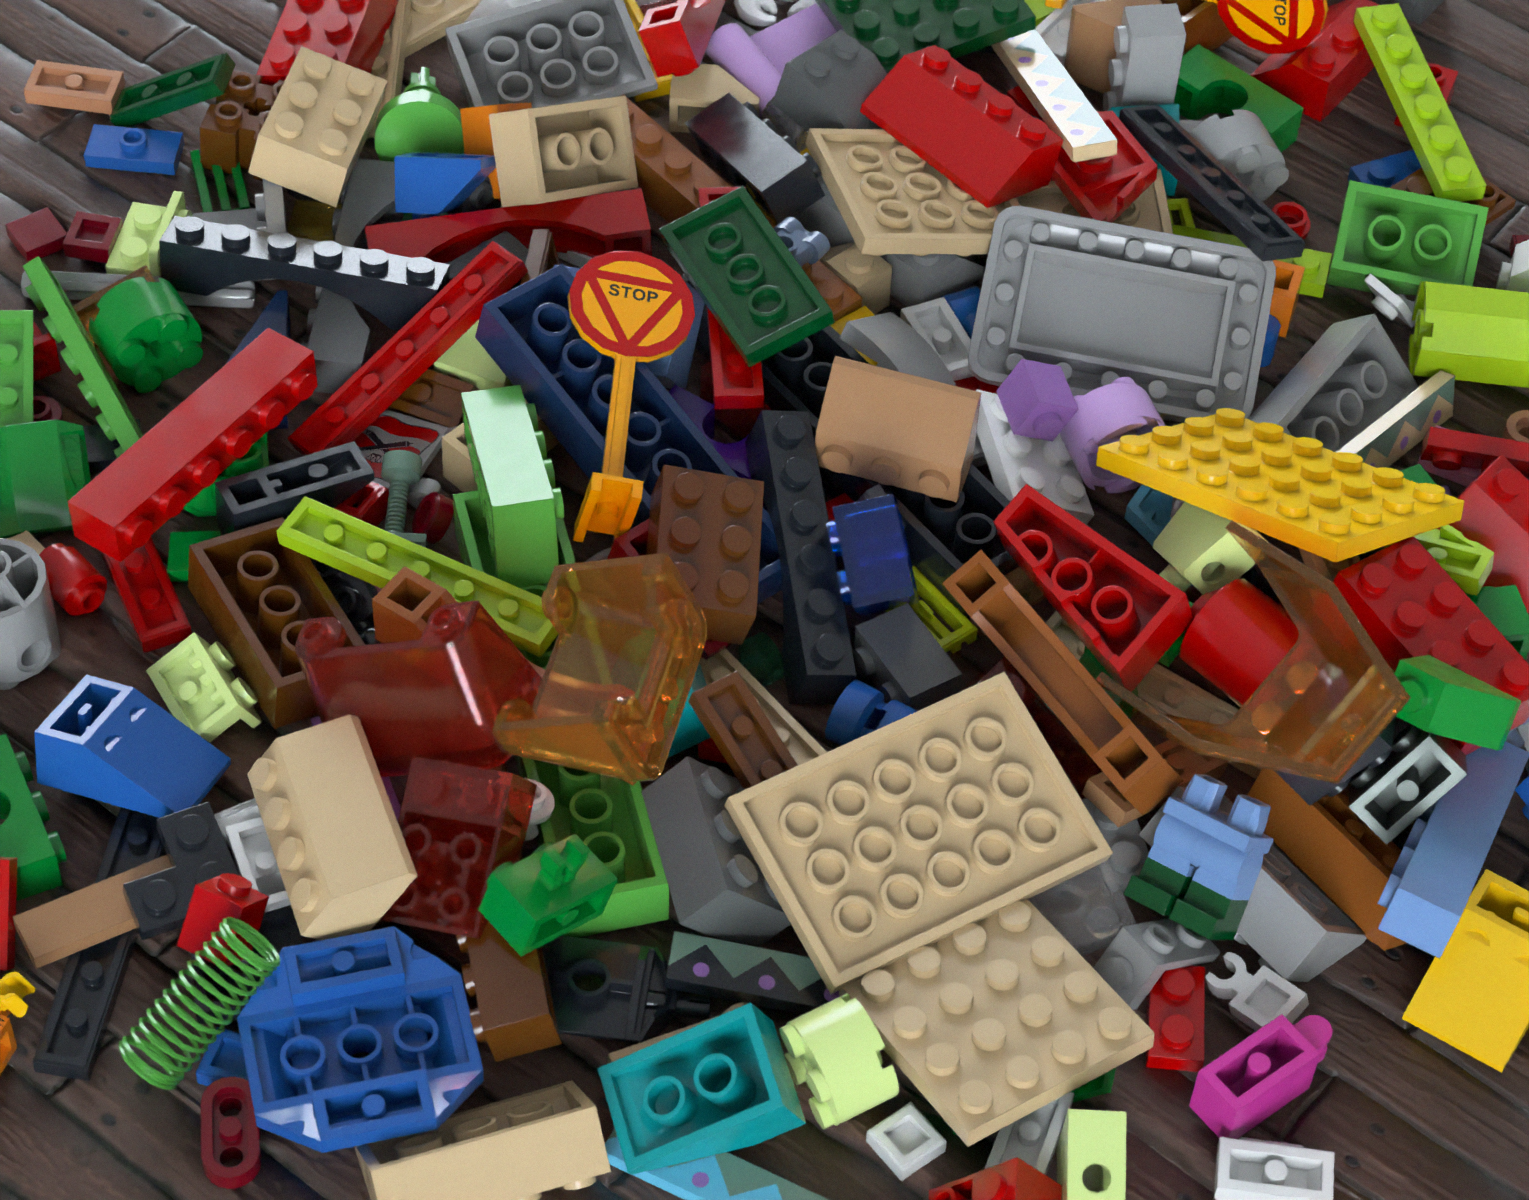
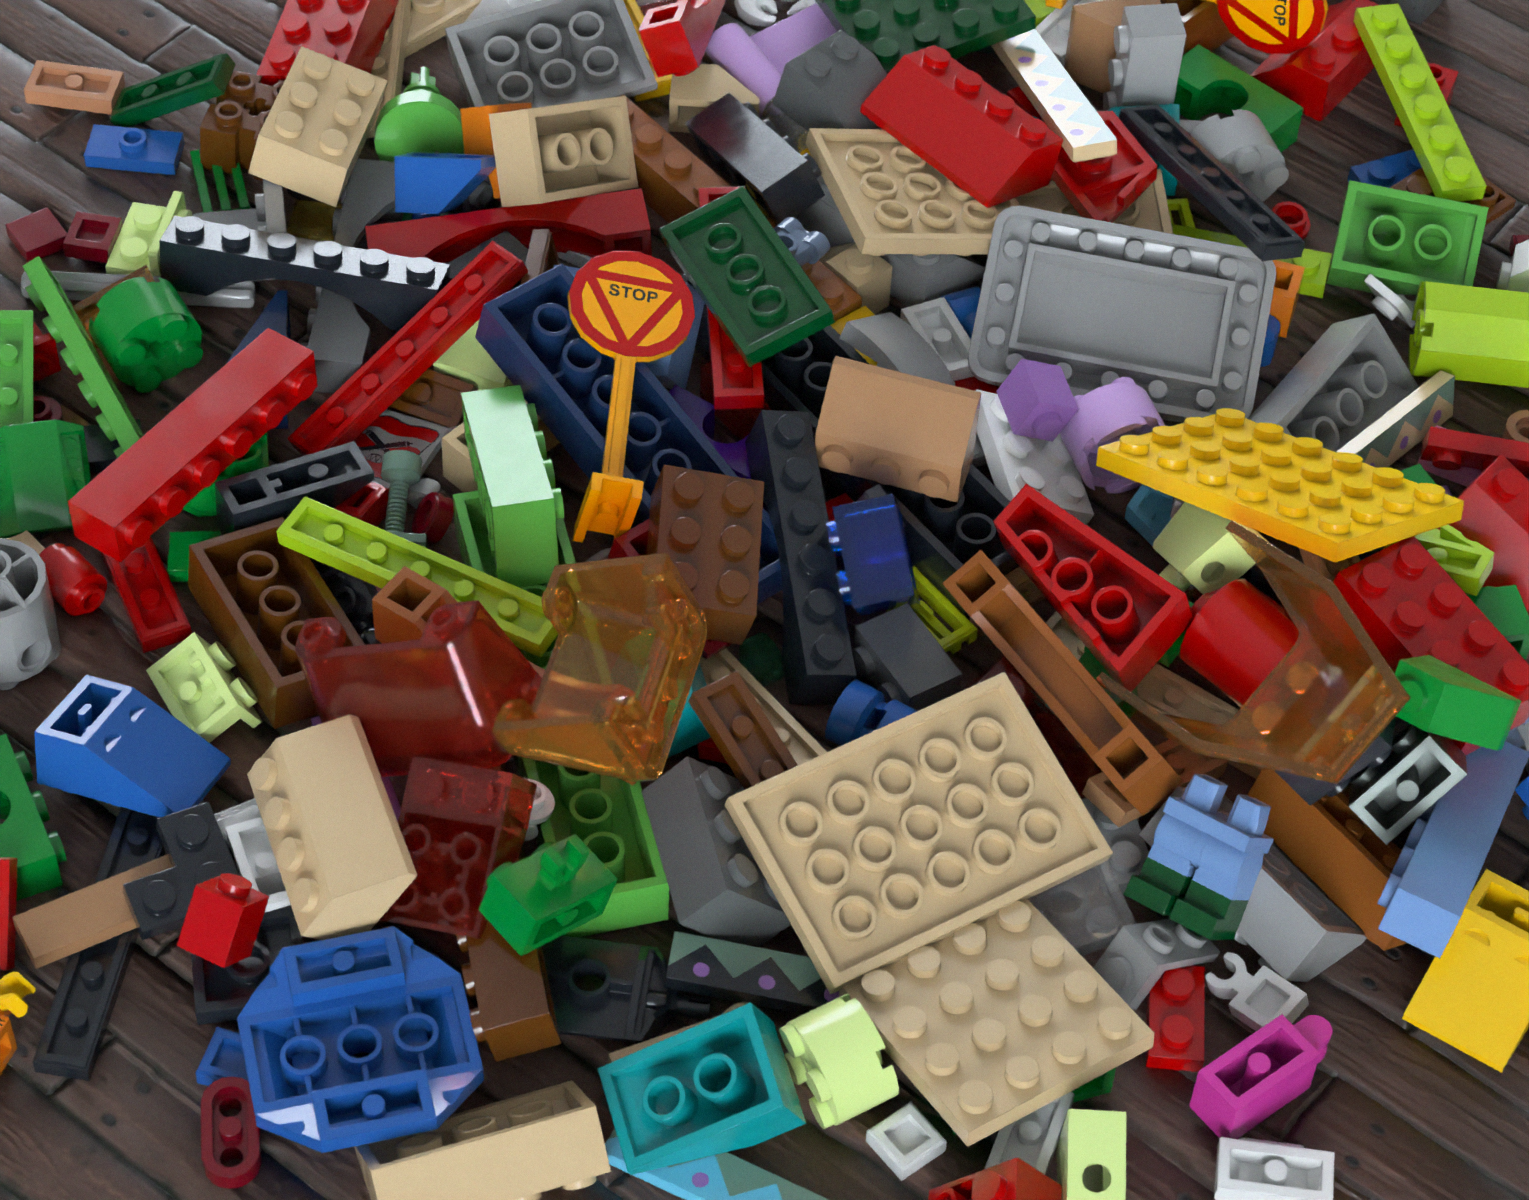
bright green piece [119,917,280,1090] -> none

